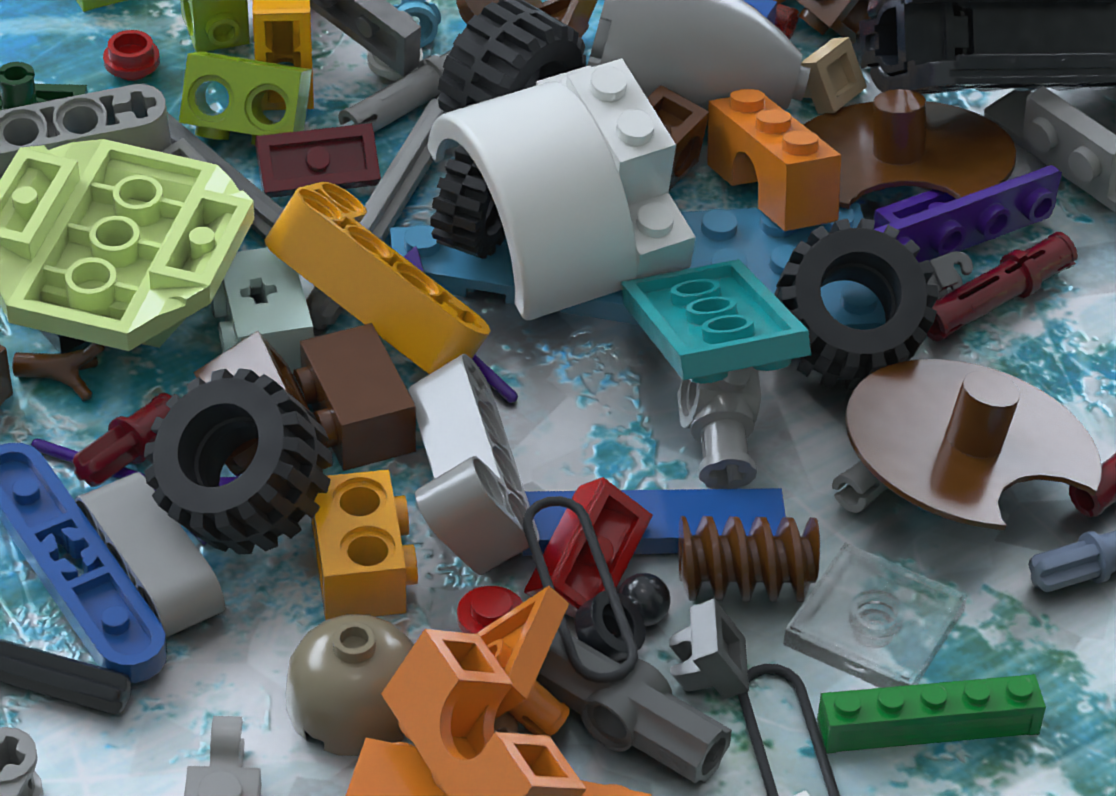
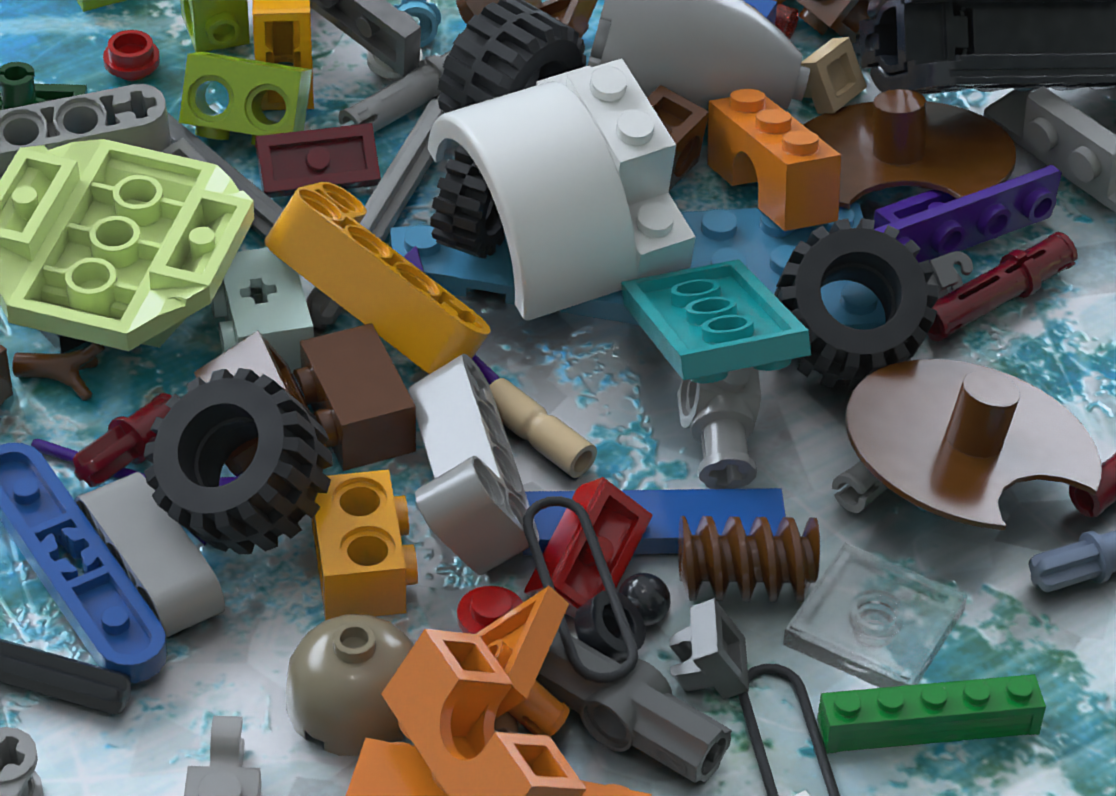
none -> tan piece [489,378,597,478]

